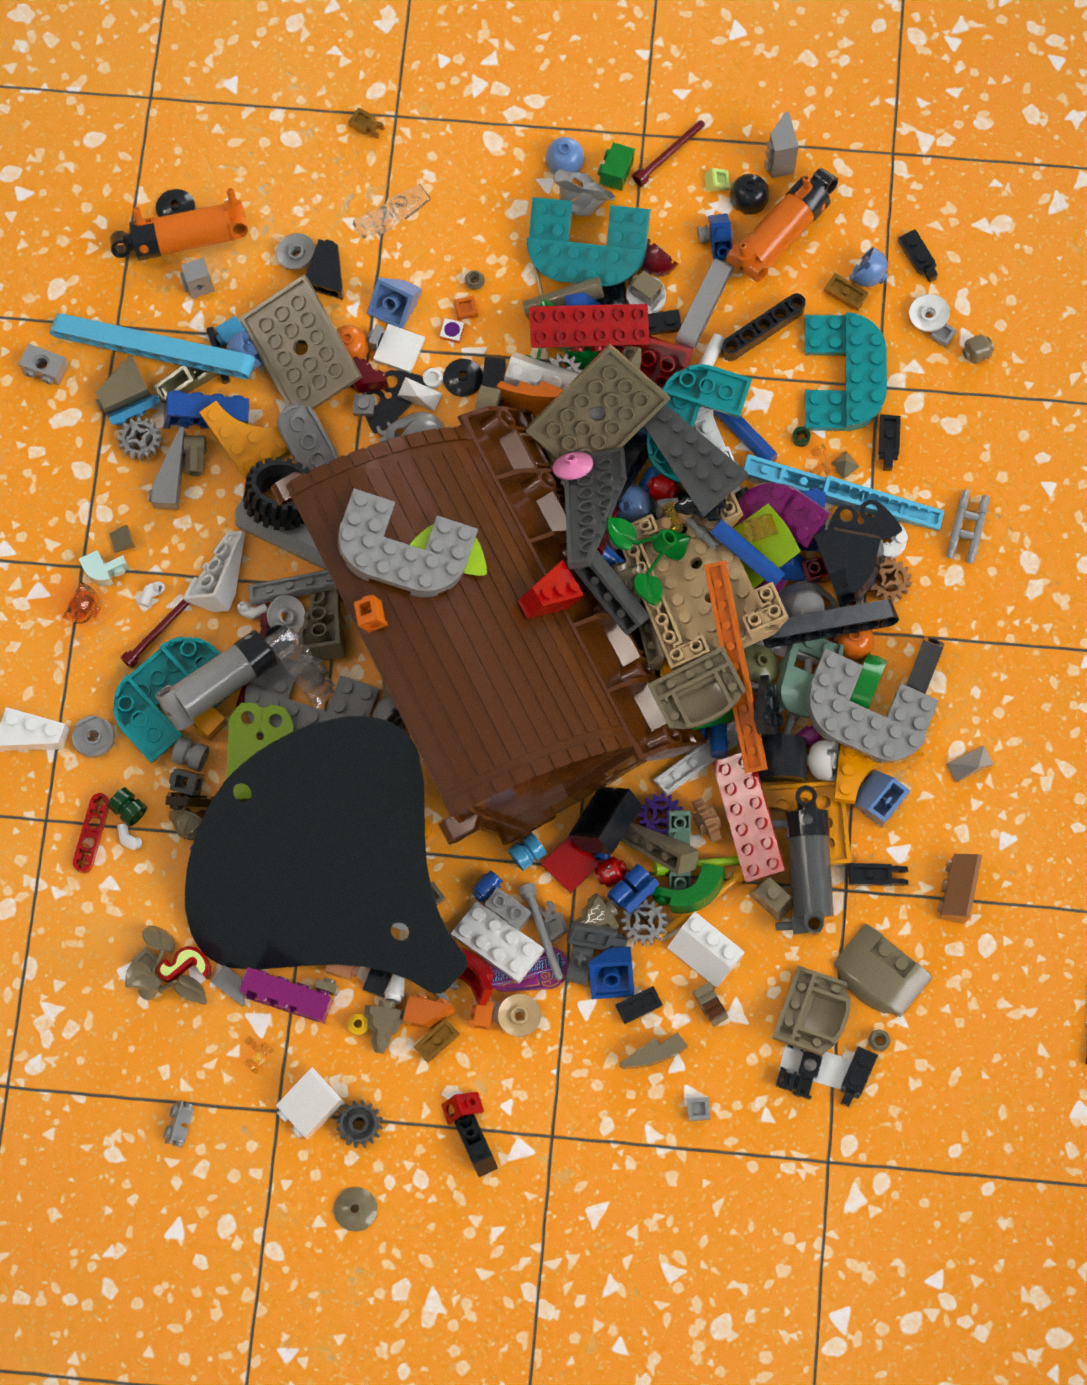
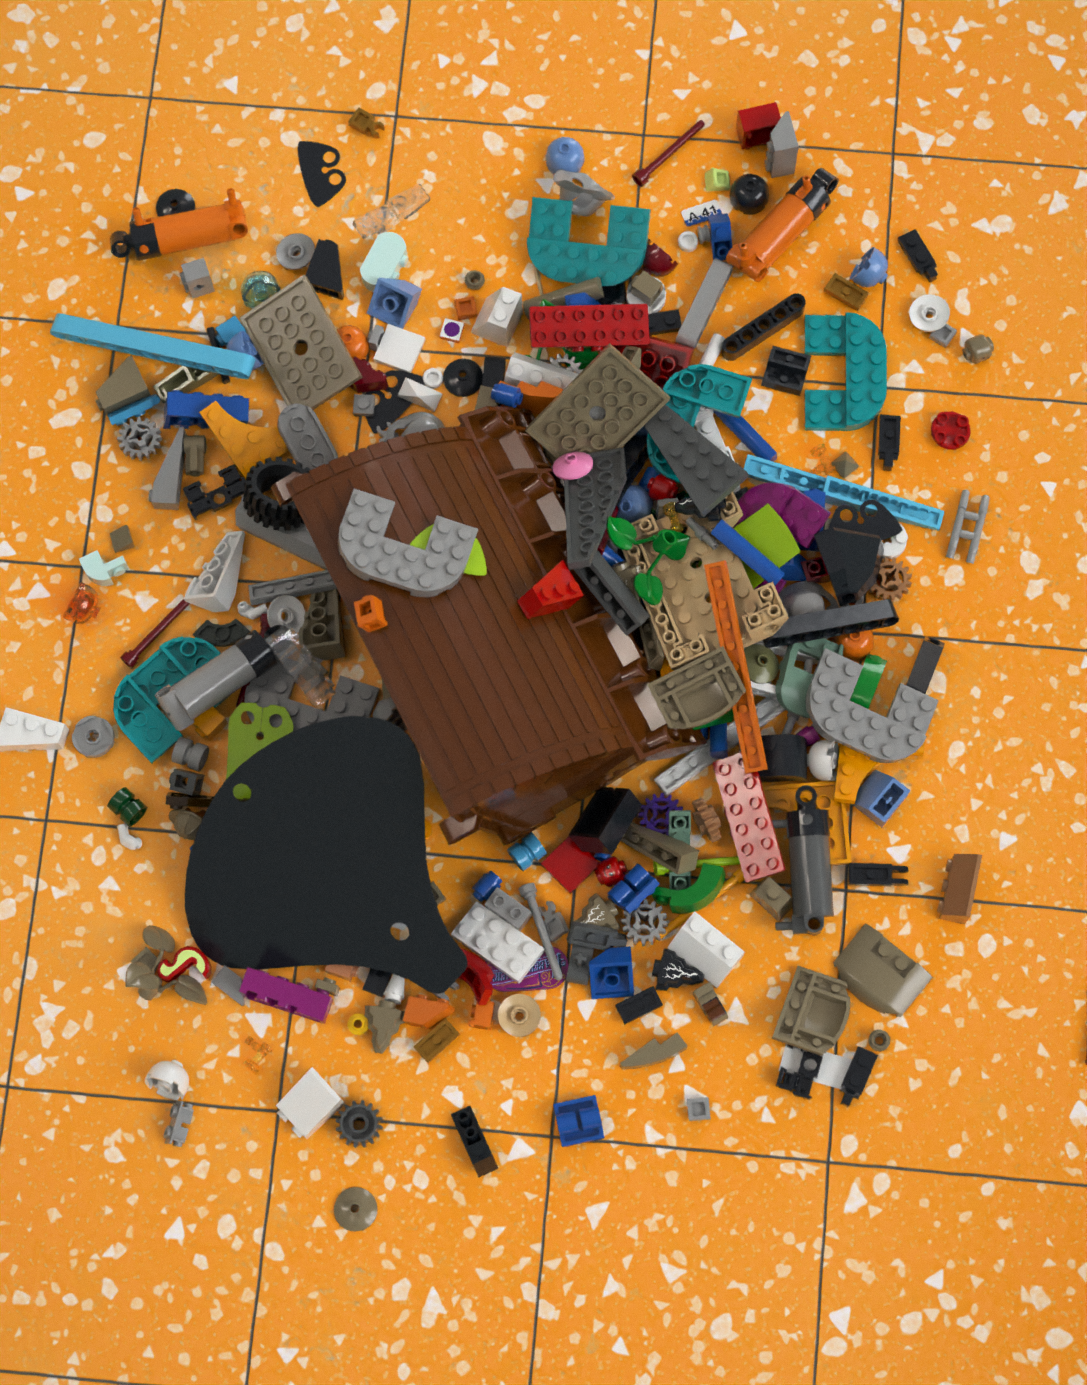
light grey brick [19,344,69,385] -> none
red beam [73,793,110,873] -> none
white arm [139,581,165,607] -> none
red bracket [441,1092,484,1124] -> none
green brick [597,142,635,191] -> none
clear yellow brick [743,514,778,542] -> none
black plate [754,675,783,735] -> none
dark green bush [792,426,811,447] -> none
light grey slope [946,746,994,783] -> none
none -> white cylinder [145,1060,189,1100]
none -> black piece [183,464,246,520]
none -> pearl dark grey tile [193,619,251,647]
none -> clear light blue cylinder [241,271,280,309]
none -> black piece [298,141,346,207]
none -> light aqua brick [360,232,409,292]
none -> white slope [471,287,523,347]
none -> blue brick [491,383,523,408]
none -> blue plate [553,1095,605,1148]
none -> black rock [652,948,704,991]
none -> white tile [678,231,698,252]
none -> sticker [681,200,722,226]
none -> red container [736,102,781,150]
none -> black slope [761,346,811,396]
none -> red dish [931,411,971,450]

